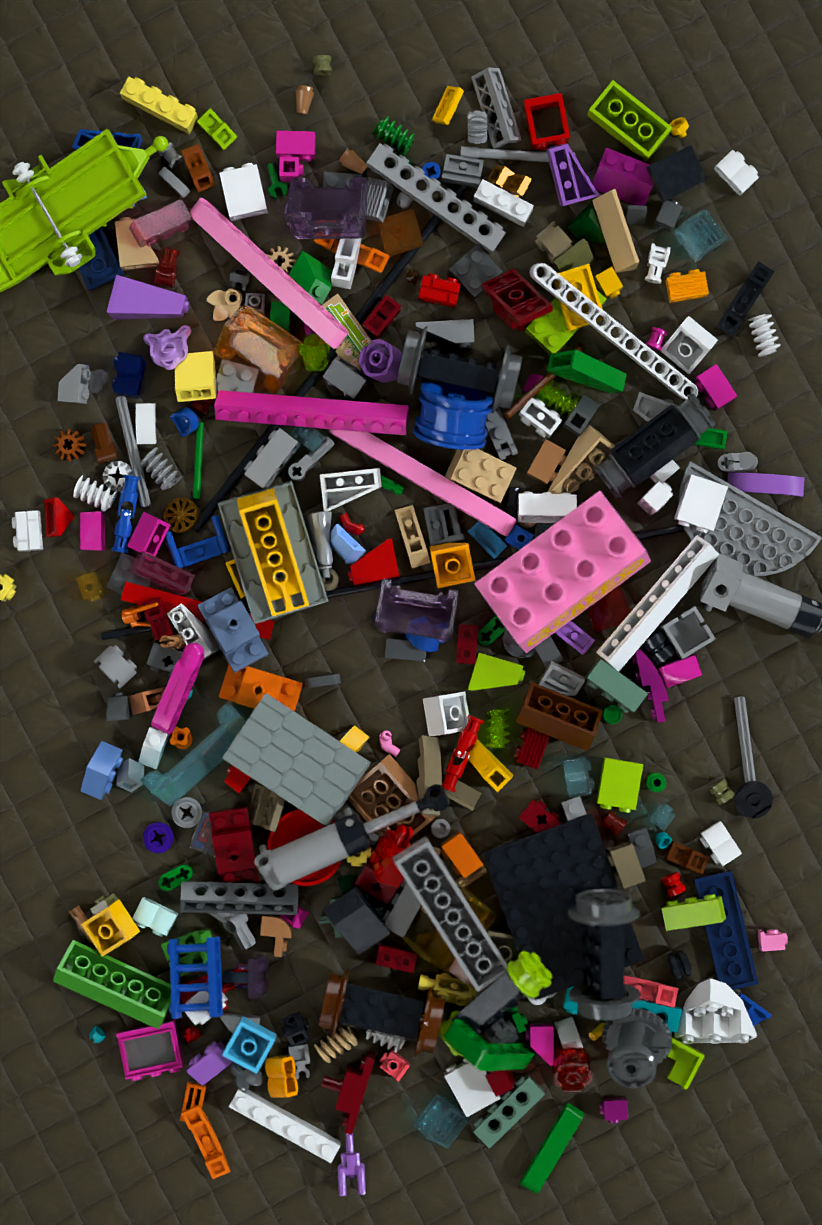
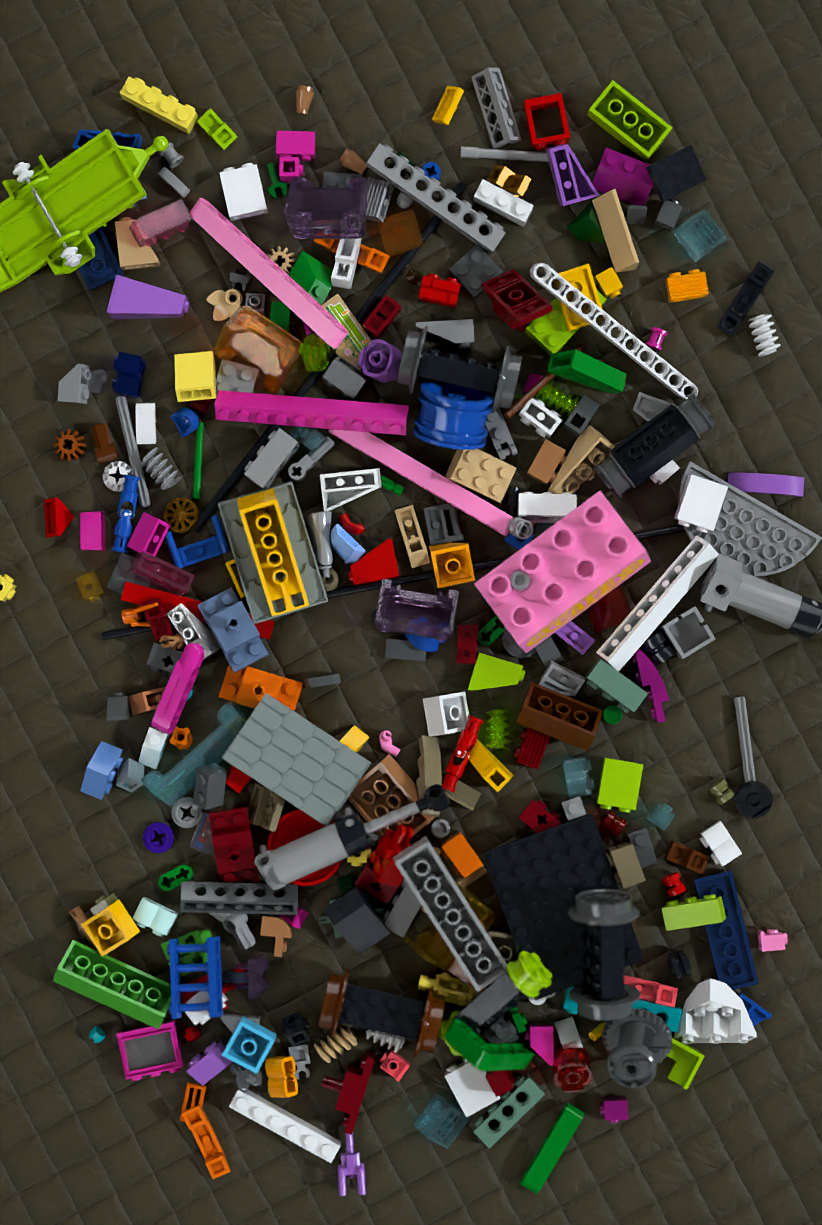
white brick [12,511,43,552] -> none
white piece [73,475,118,512] -> none
light grey brick [93,645,137,689] -> none
lavender tile [143,325,191,370] -> none
clear red connector [154,248,180,288] -> none
dark orange brick [181,144,215,192] -> none
olive wheel [312,55,332,76] -> none
green piece [372,116,415,155] -> none
dark red brick [375,943,417,973] -> none
dark grey plate [441,154,484,188] -> none
light grey gear [467,111,487,144] -> none
dark azure tile [468,521,508,559] -> none
dark tan brick [535,221,572,266] -> none
olive tile [553,238,595,273] -> none
white brick [637,481,673,516] -> none
white connector [645,243,671,284] -> none
green brick [645,772,666,792] -> none
teal hinge [655,832,672,849] -> none
dark pink piece [657,654,702,688] -> none
white slope [661,316,718,374] -> none
yellow tile [669,117,689,138] -> none
green tile [693,428,728,450] -> none
dark pink brick [695,364,737,411] -> none
white brick [714,150,759,196] -> none
light grey piece [718,452,758,473] -> none
none -> dark grey brick [193,763,227,810]
none -> light grey wheel [508,517,533,539]
none -> light grey tile [510,571,530,591]

